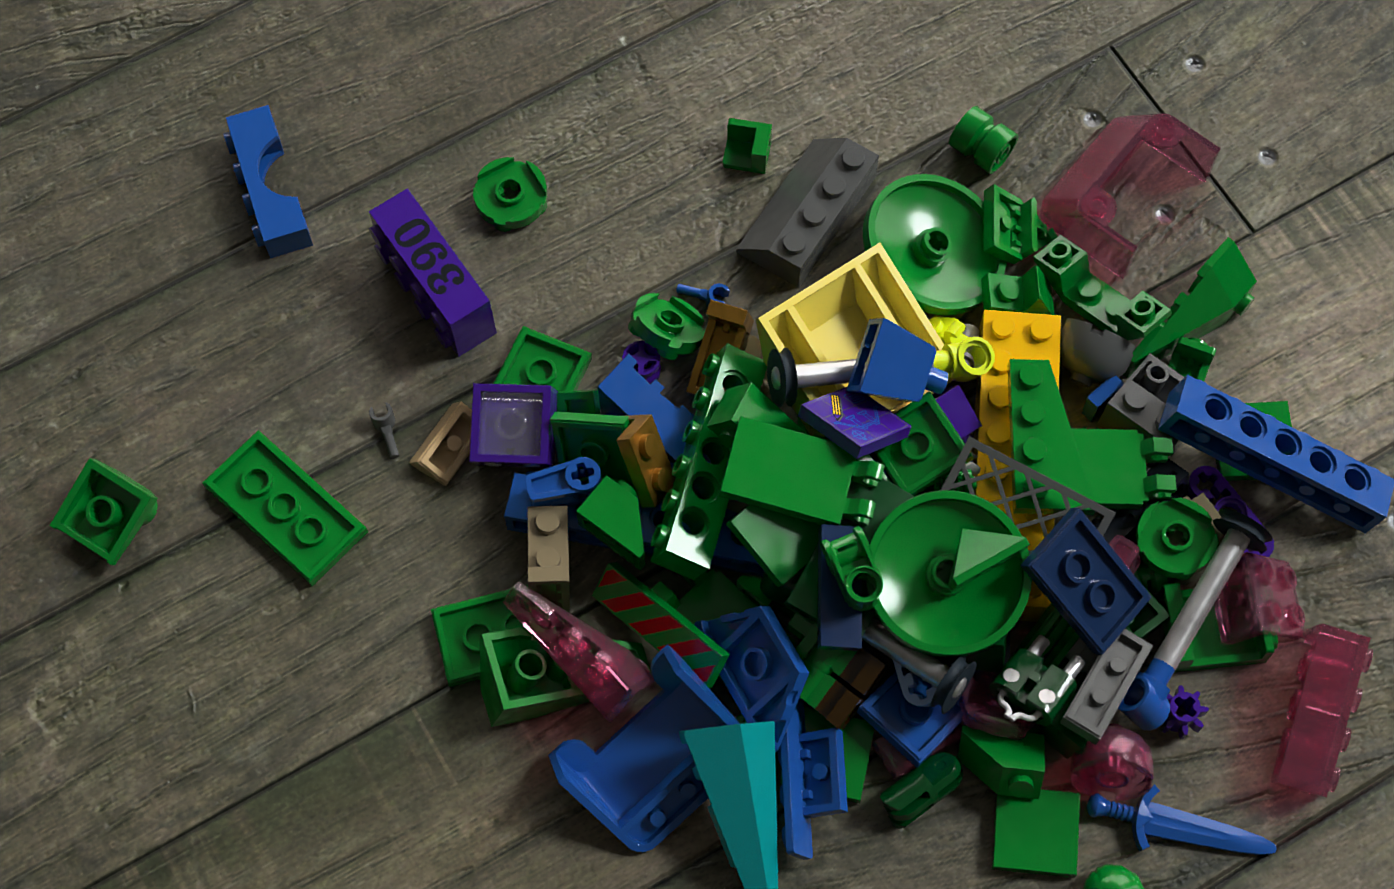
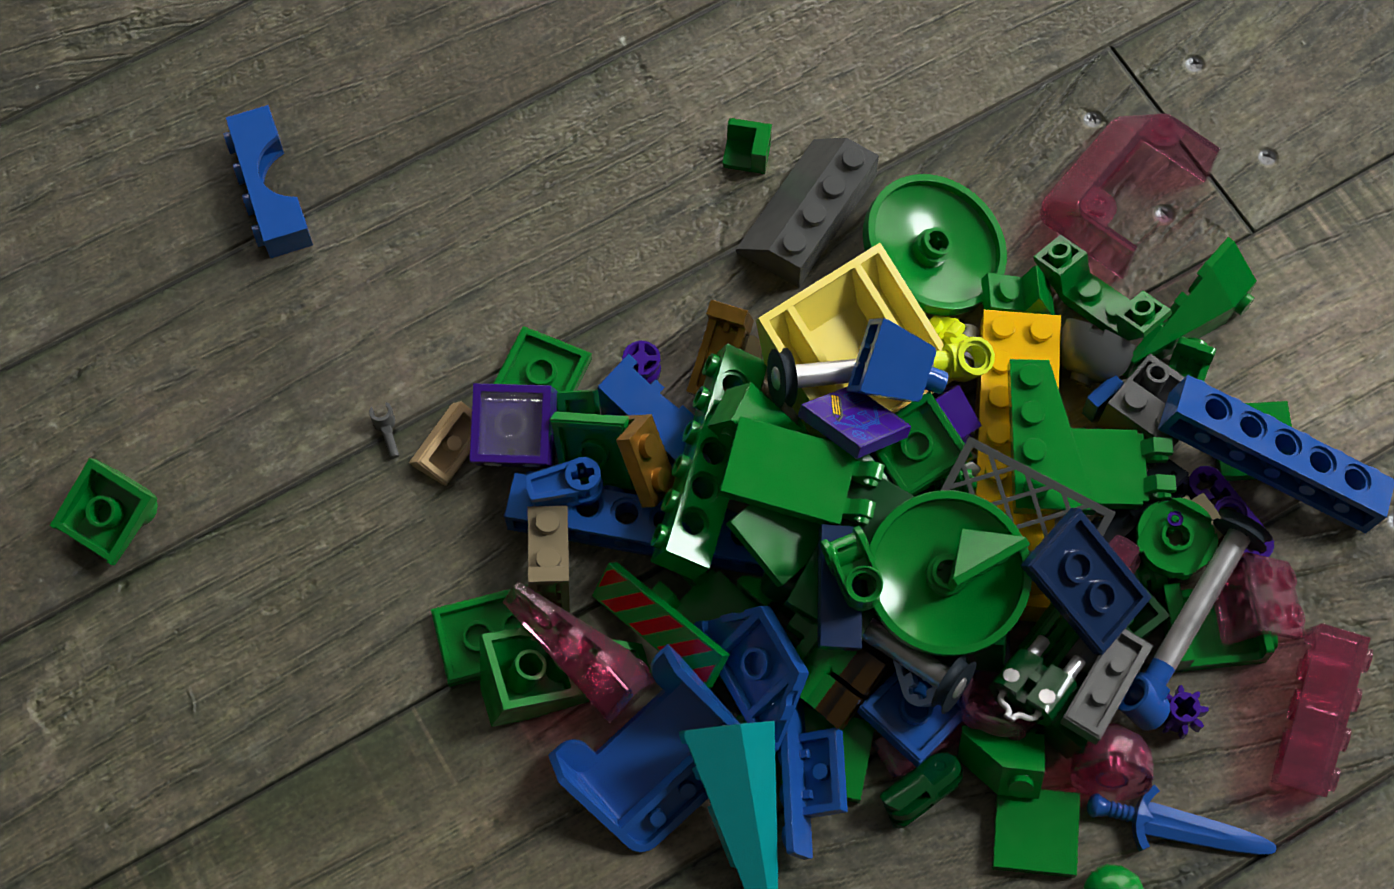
green tile [202,430,368,586] -> none
dark purple brick [369,188,497,357] -> none
green plate [473,157,547,232] -> none
green slope [576,475,646,571] -> none
green plate [628,293,706,360] -> none
blue hand [676,283,730,307] -> none
green wheel [948,106,1019,175] -> none
green slope [984,184,1058,264] -> none
none -> dark purple piece [1167,511,1184,527]

